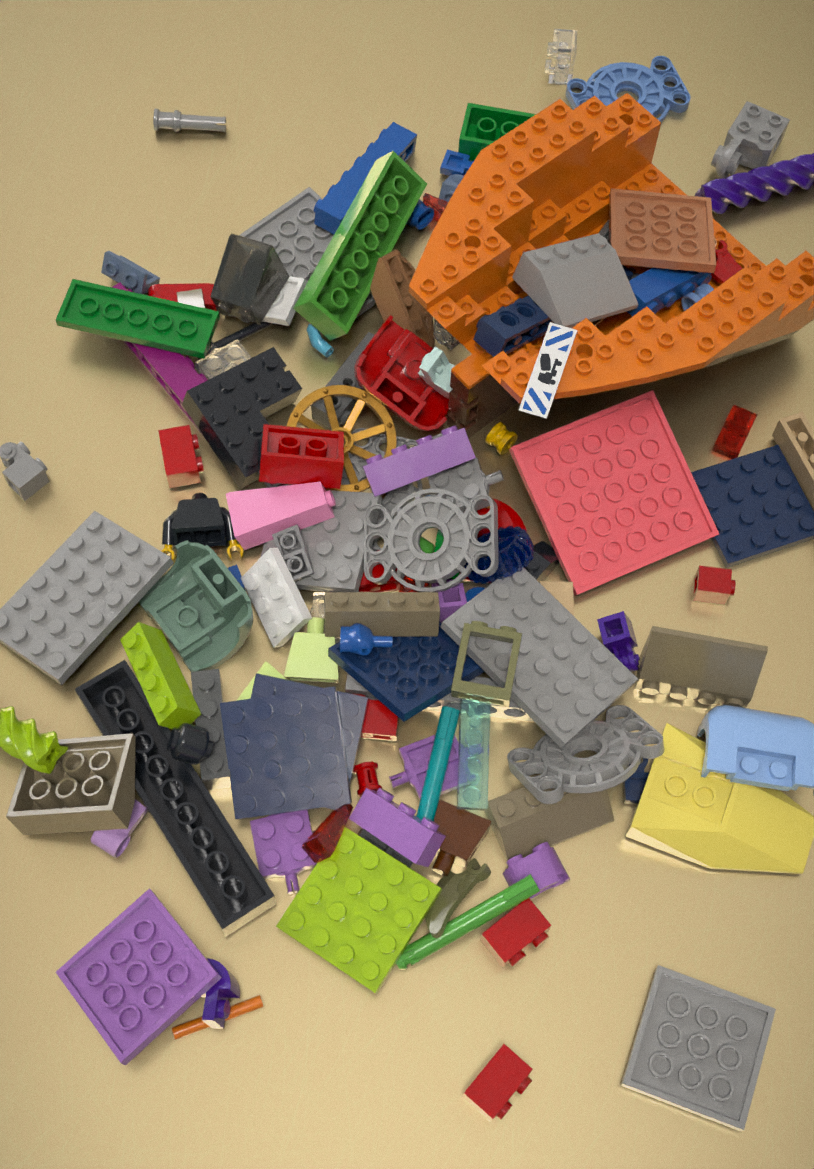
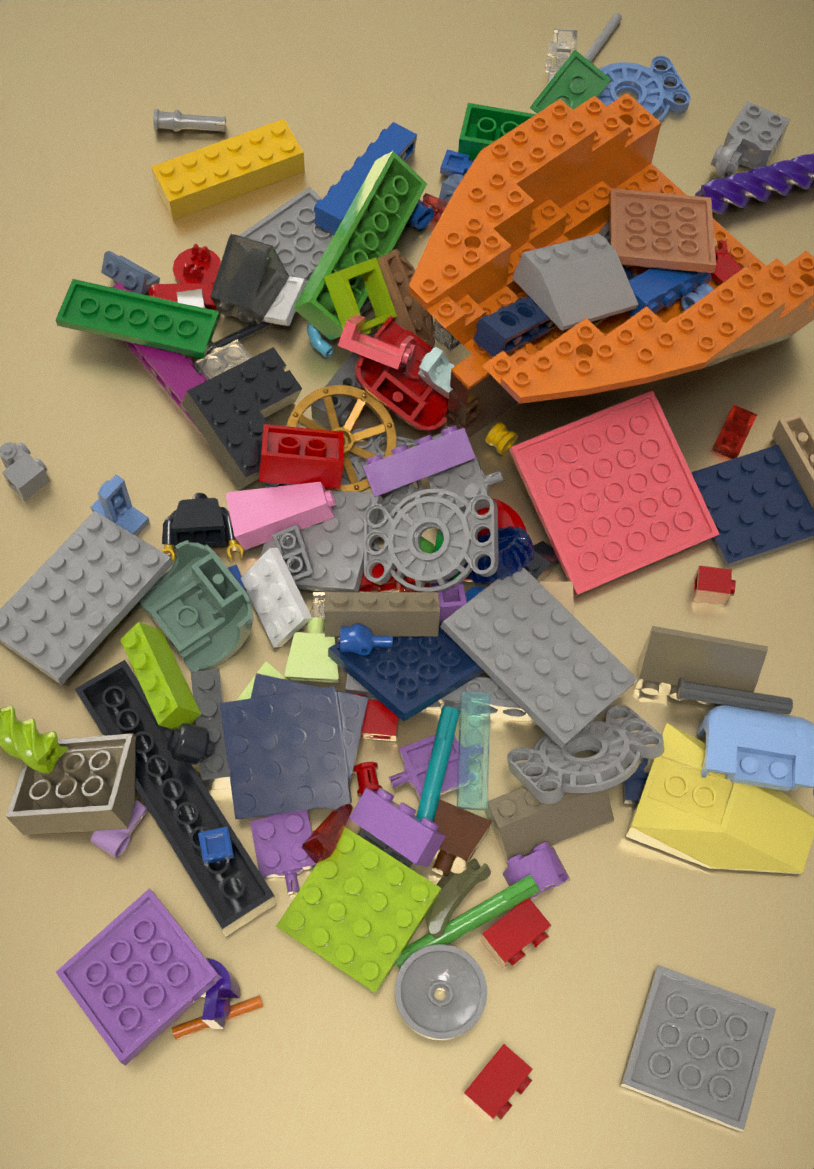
red brick [158,425,204,488] -> none
olive window [451,621,522,707] -> none
white sticker [519,322,577,419] -> none
dark purple brick [597,611,640,672] -> none
none -> medium blue bracket [91,475,150,536]
none -> yellow brick [151,119,305,220]
none -> red plate [173,244,222,284]
none -> blue tile [198,826,234,865]
none -> lime window [324,258,397,335]
none -> coral panel [338,314,416,370]
none -> light grey dish [395,944,487,1040]
none -> green plate [530,50,612,114]
none -> light grey bar [584,13,622,62]
none -> dark grey axle [676,678,793,715]

